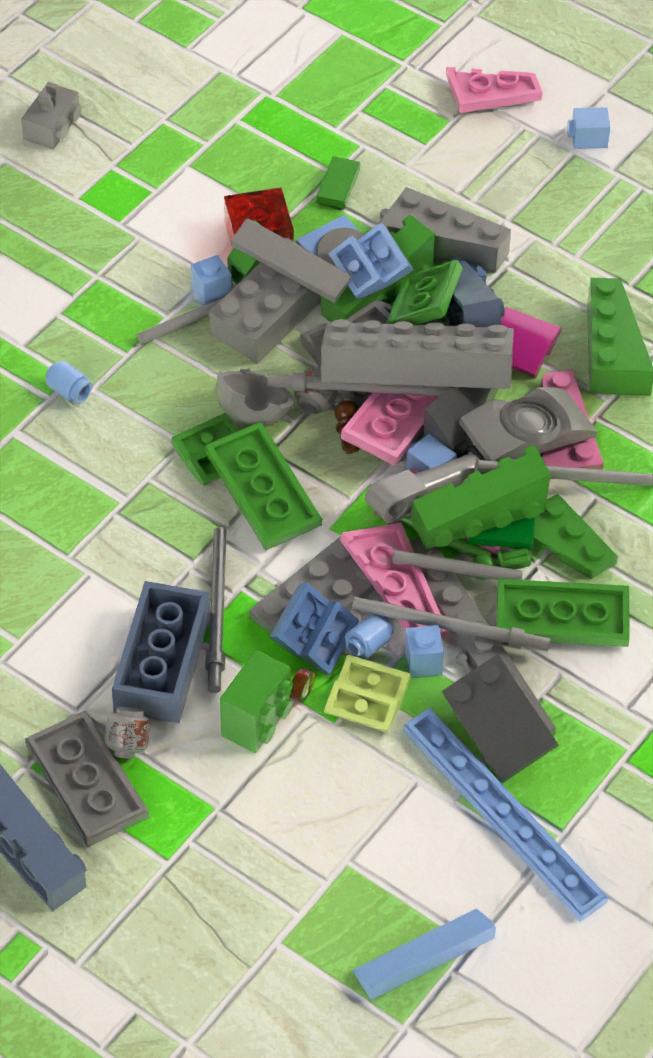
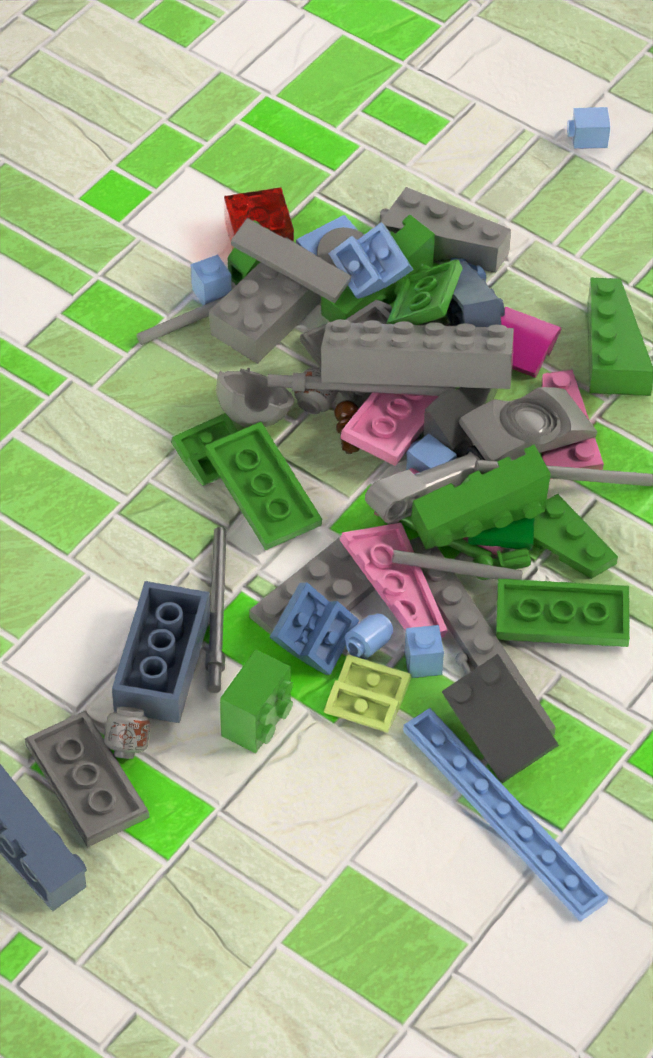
light grey brick [21,82,82,149] -> none
light blue brick [46,361,93,404] -> none
clear red tile [291,667,316,703] -> none
bright green tile [317,156,360,209] -> none
light grey bar [352,597,550,651] -> none
light blue slope [353,908,496,1000] -> none
bright pink wing [446,67,542,113] -> none

